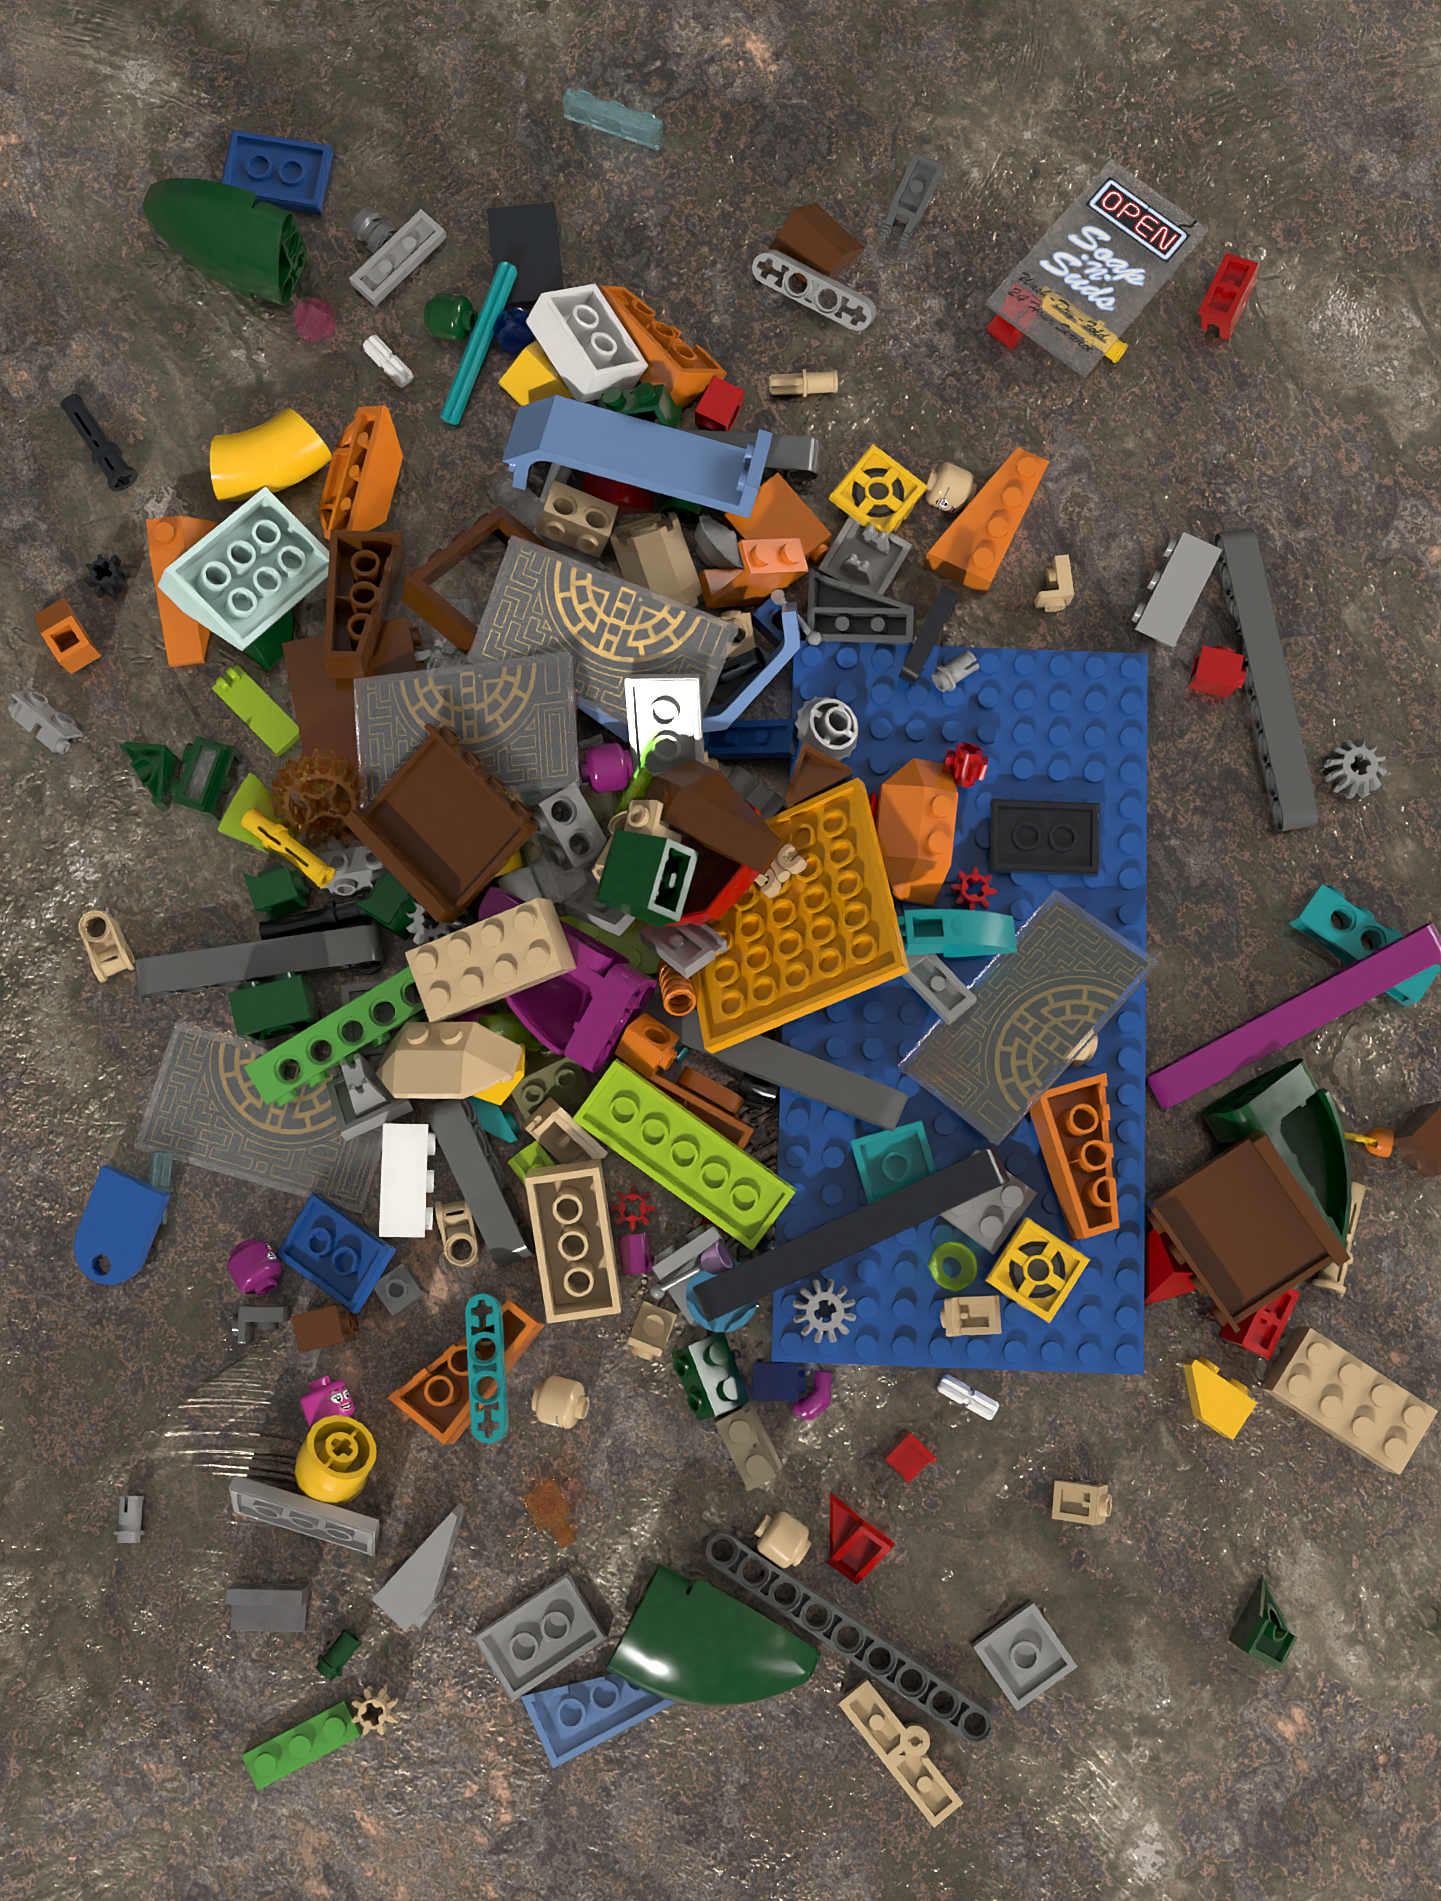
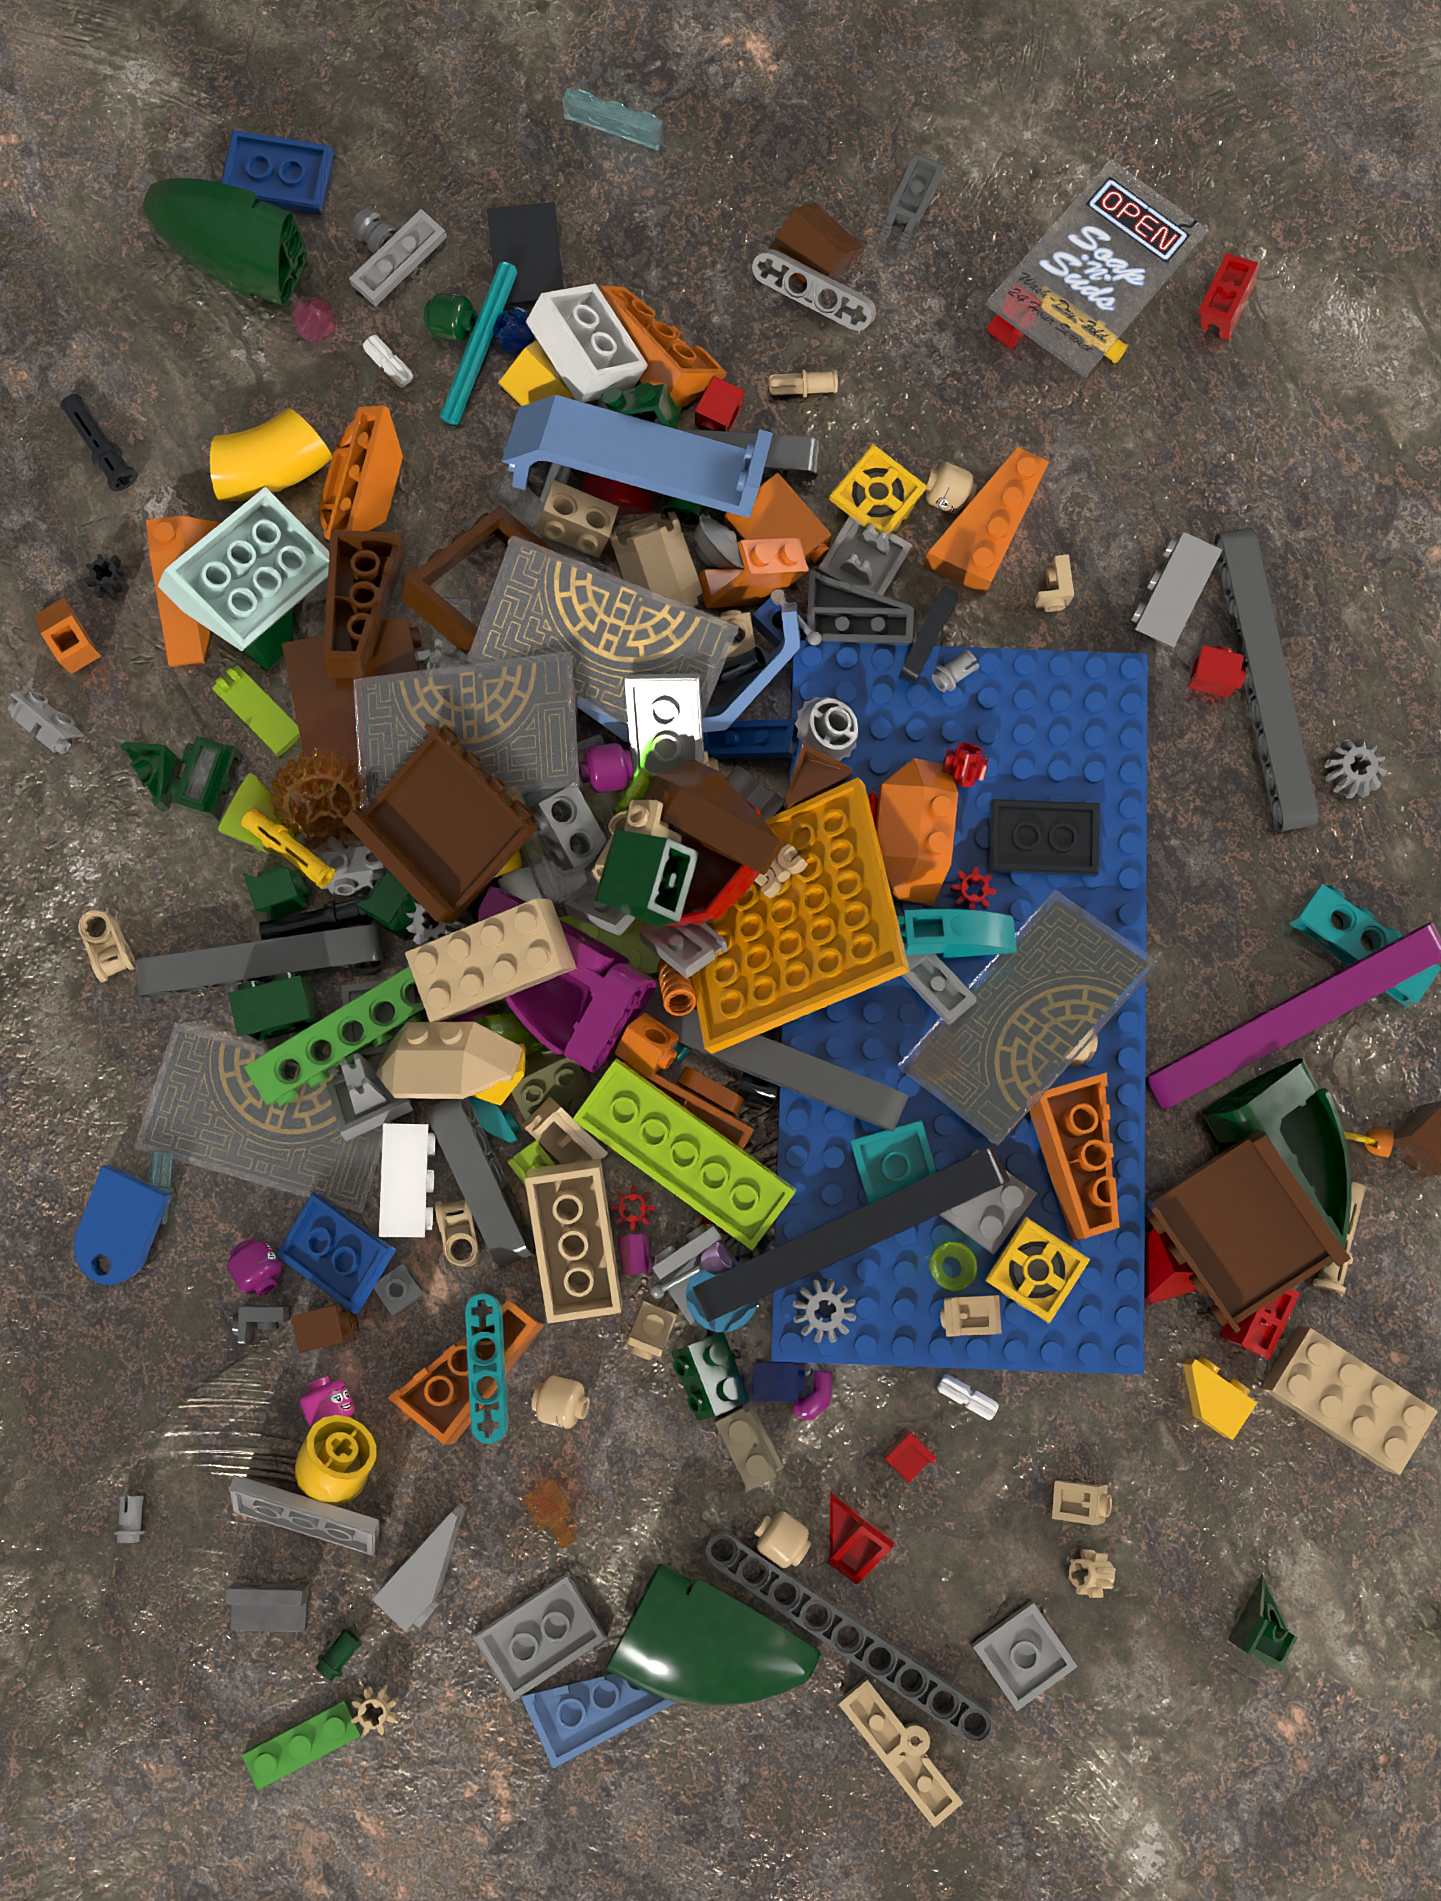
none -> tan gear [1069,1550,1116,1598]

